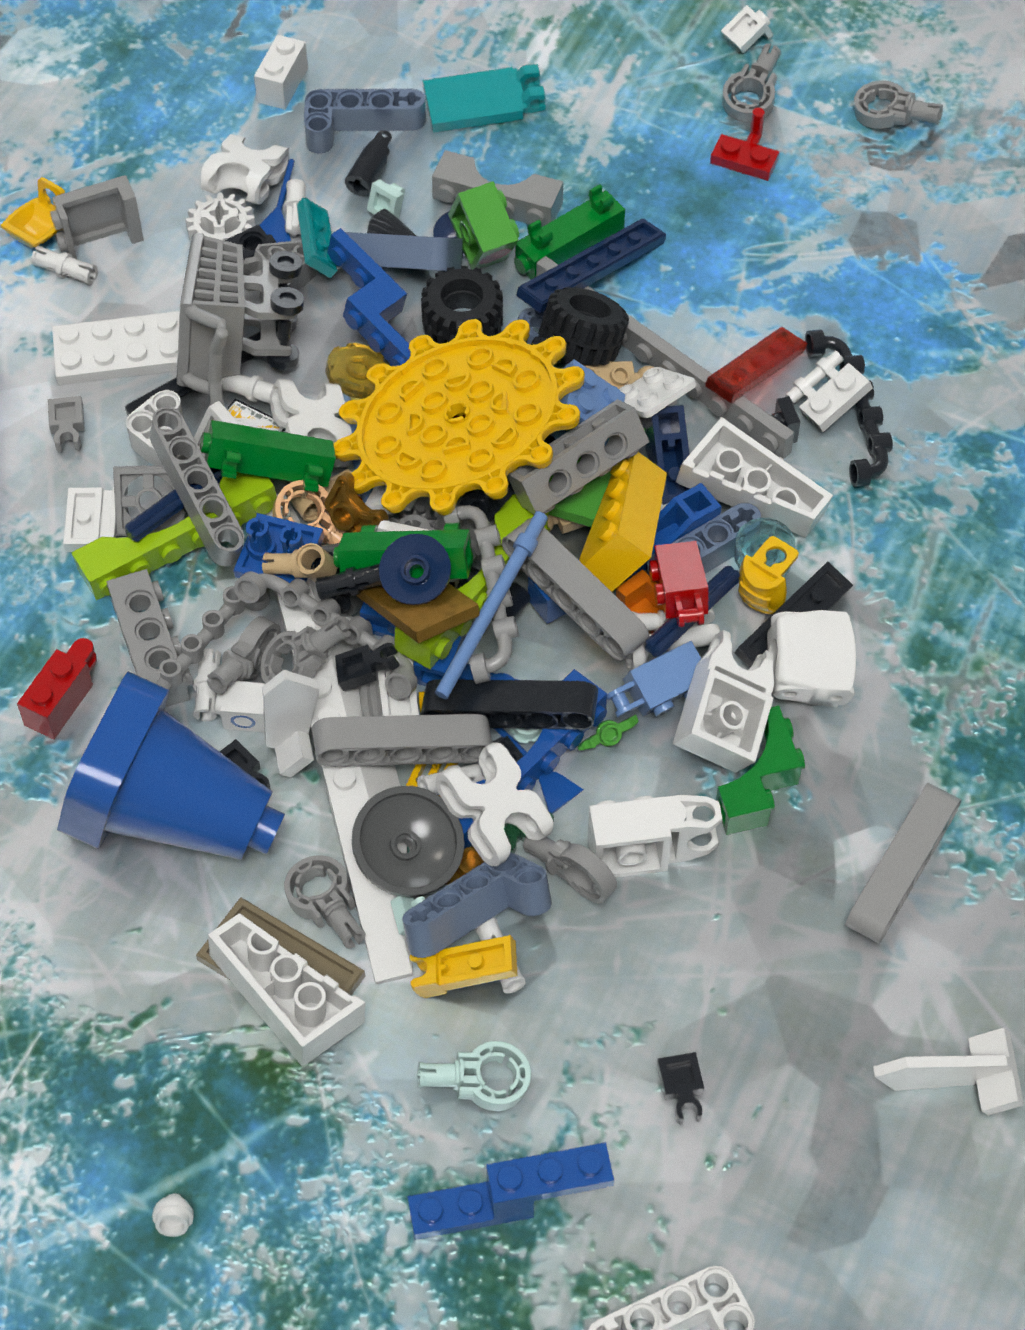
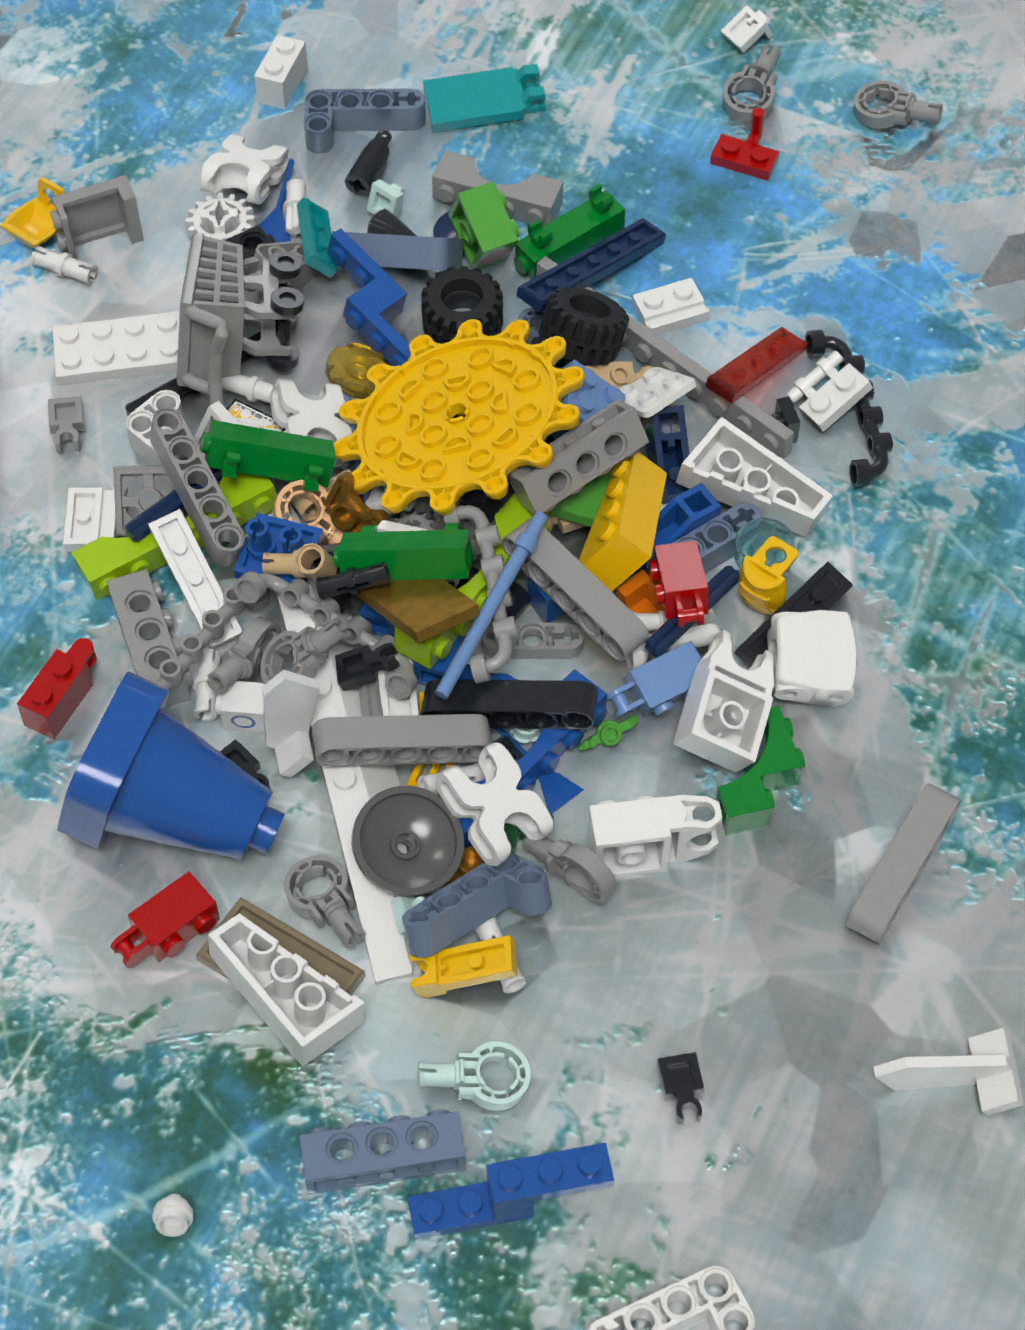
dark blue dish [379,534,451,605] -> none
none -> red brick [110,871,220,968]
none -> white plate [148,509,243,649]
none -> sand blue brick [300,1109,466,1195]
none -> light grey beam [481,622,584,659]
none -> white plate [632,278,710,335]

